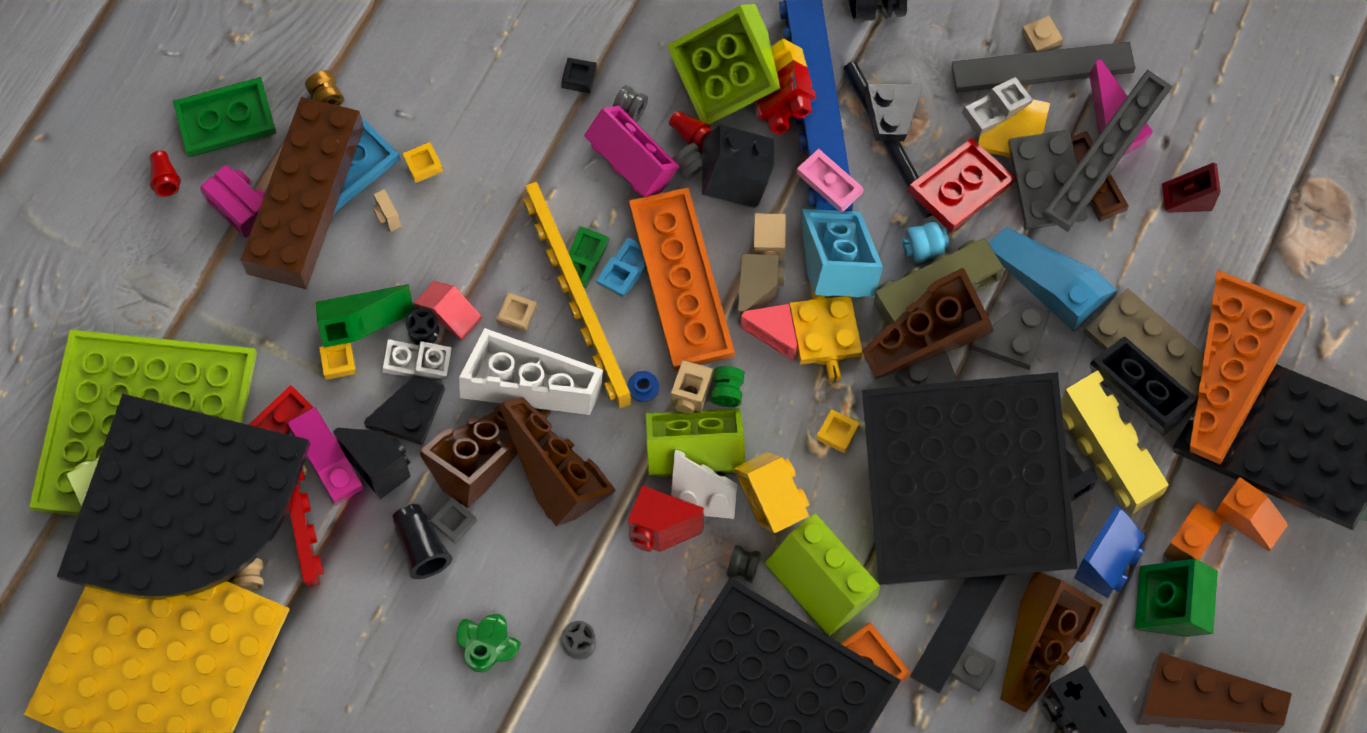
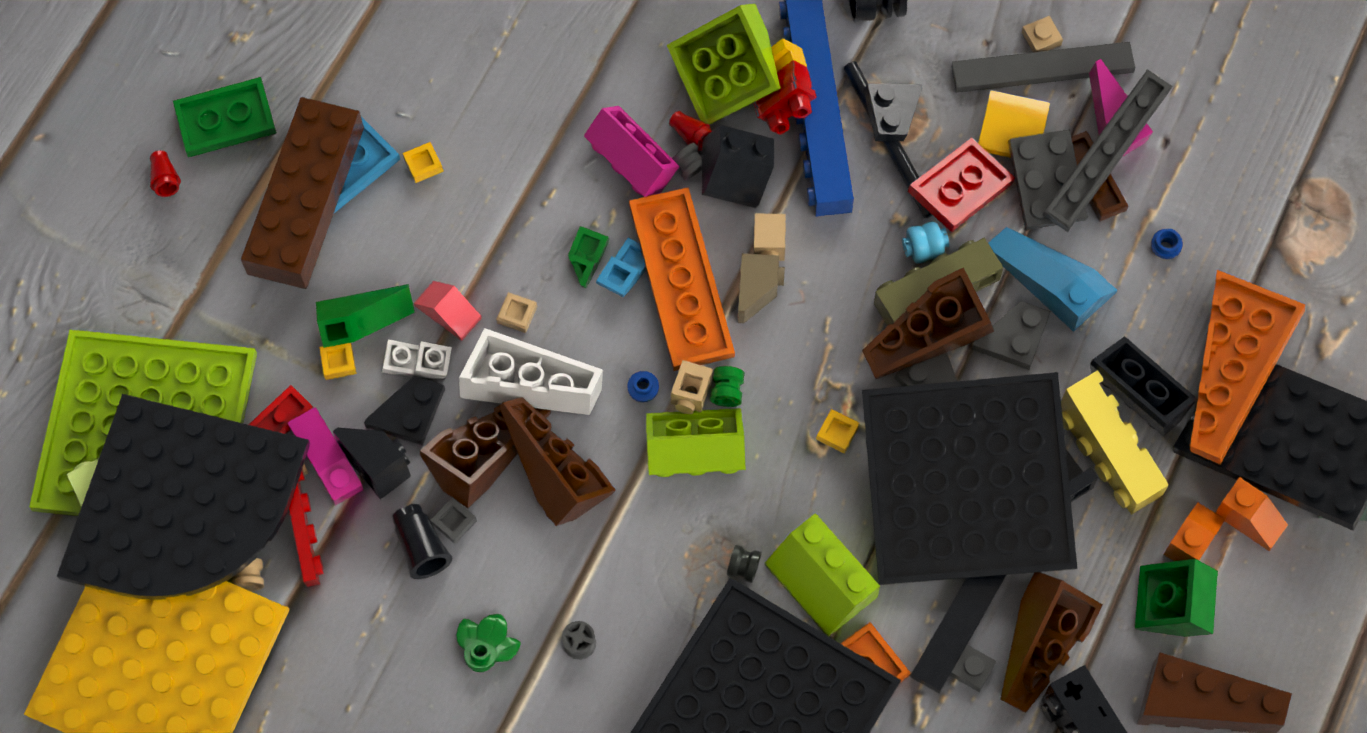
dark pink brick [200,165,265,238] -> none
pearl gold wheel [305,70,344,106] -> none
tan plate [372,189,402,232] -> none
black wheel [406,308,440,345] -> none
yellow plate [523,181,631,409] -> none
black tile [561,57,597,94] -> none
dark grey wheel [613,85,648,122] -> none
red slope [628,486,704,552] -> none
white wing [671,450,738,519] -> none
yellow brick [733,452,809,533] -> none
coral slope [741,304,797,361] -> none
yellow plate [789,282,863,382] -> none
bright pink plate [797,149,864,213] -> none
medium azure slope [801,209,883,298] -> none
light grey slope [962,77,1033,136] -> none
blue slope [1074,506,1145,598] -> none
dark tan plate [1084,288,1204,398] -> none
dark red slope [1162,162,1221,213] -> none
none -> blue plate [1151,229,1183,259]

